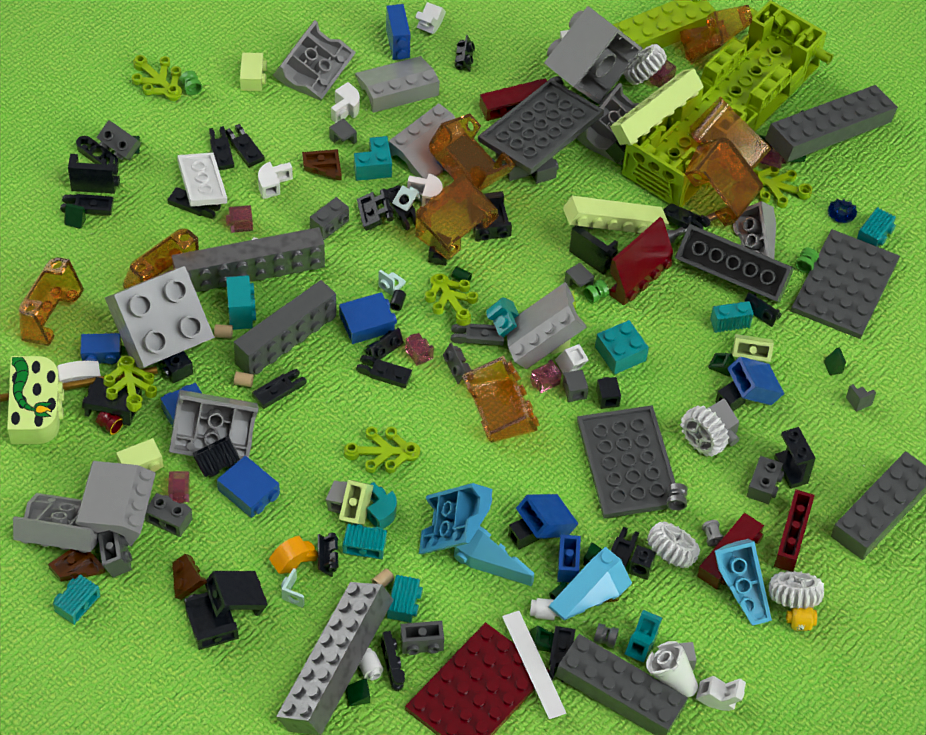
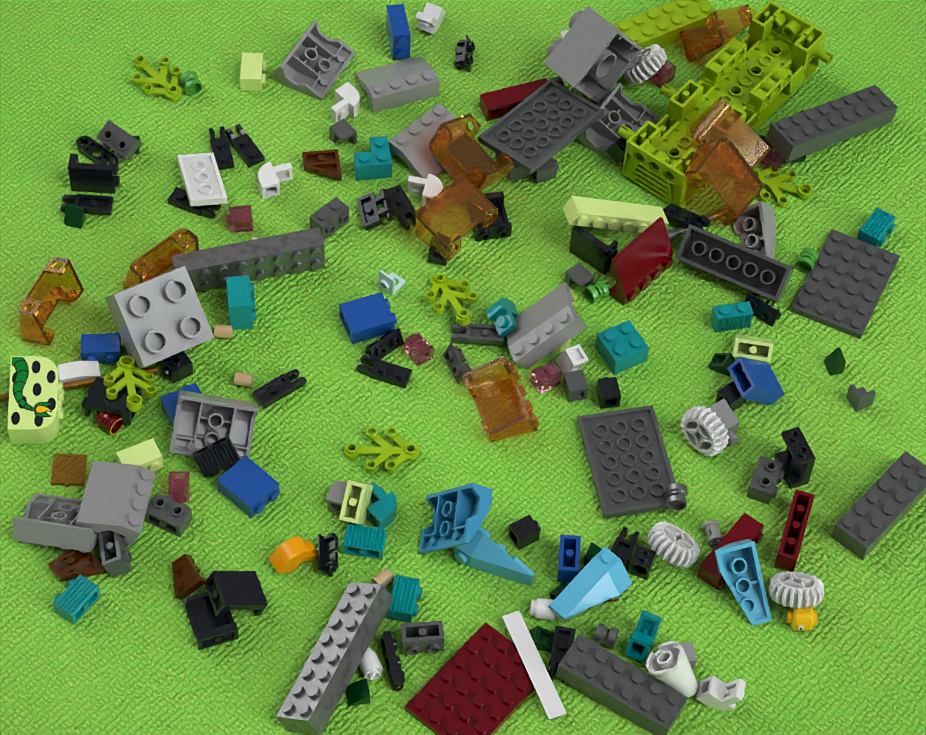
dark grey brick [234,280,336,375] -> none
light aqua bracket [281,568,304,608] -> none
black hinge [390,290,406,311] -> none
light aqua bracket [392,185,422,211] -> none
dark green hinge [451,266,472,282] -> none
blue brick [516,494,579,538] -> none
yellowish green brick [610,68,704,146] -> none
clear blue gear [828,199,857,223] -> none
none -> clear orange piece [51,453,87,487]

